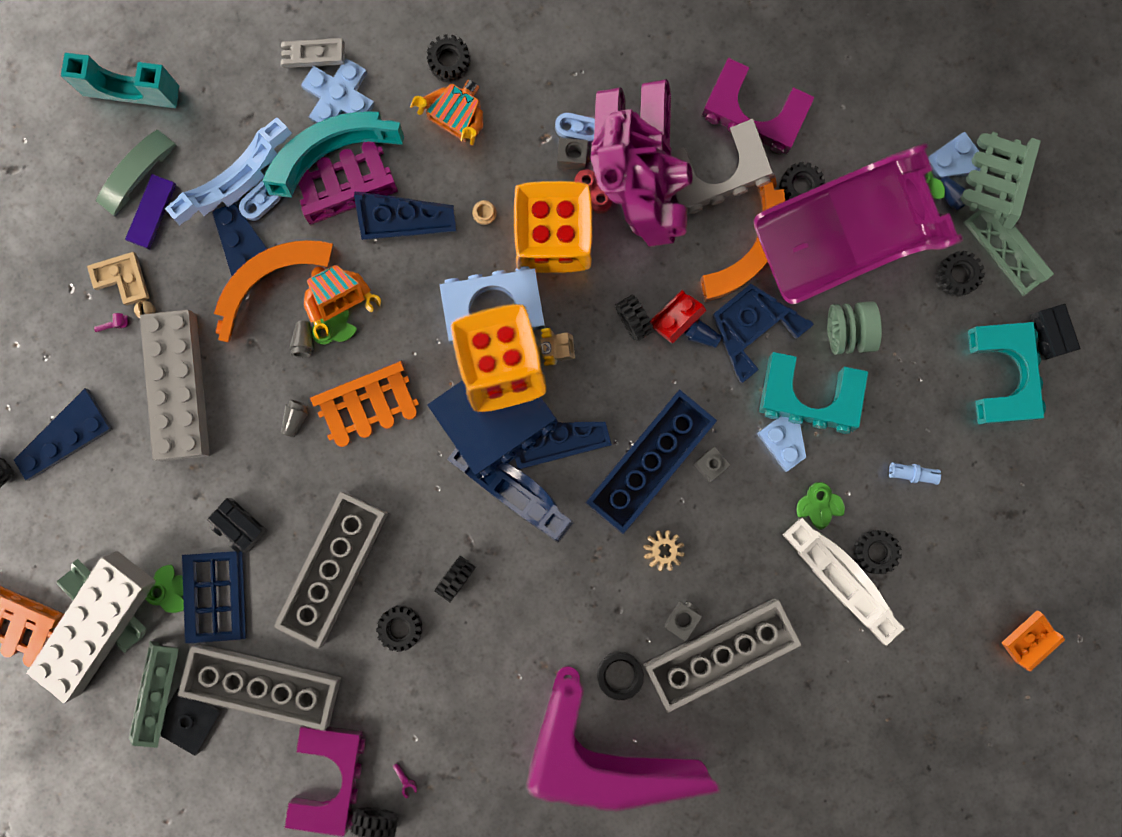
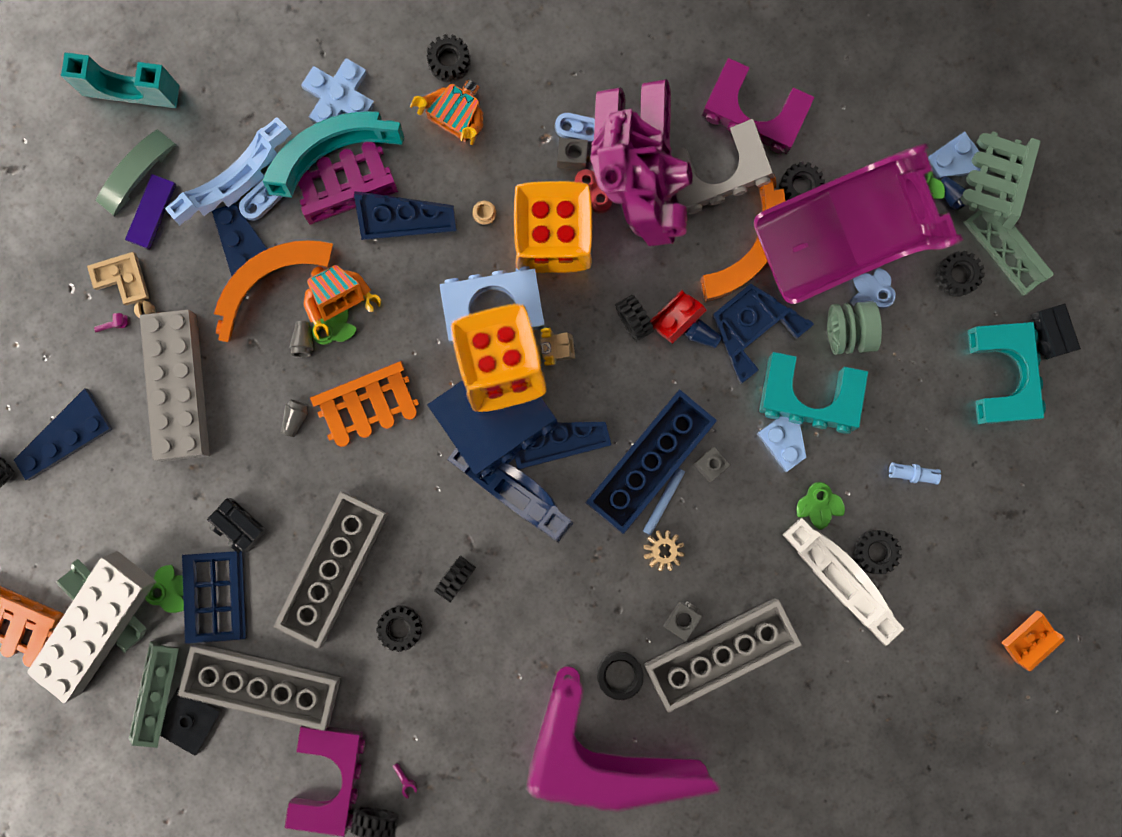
light grey hinge [281,38,345,68] -> none
none -> light blue bar [643,468,685,535]
none -> light blue plate [850,268,896,308]

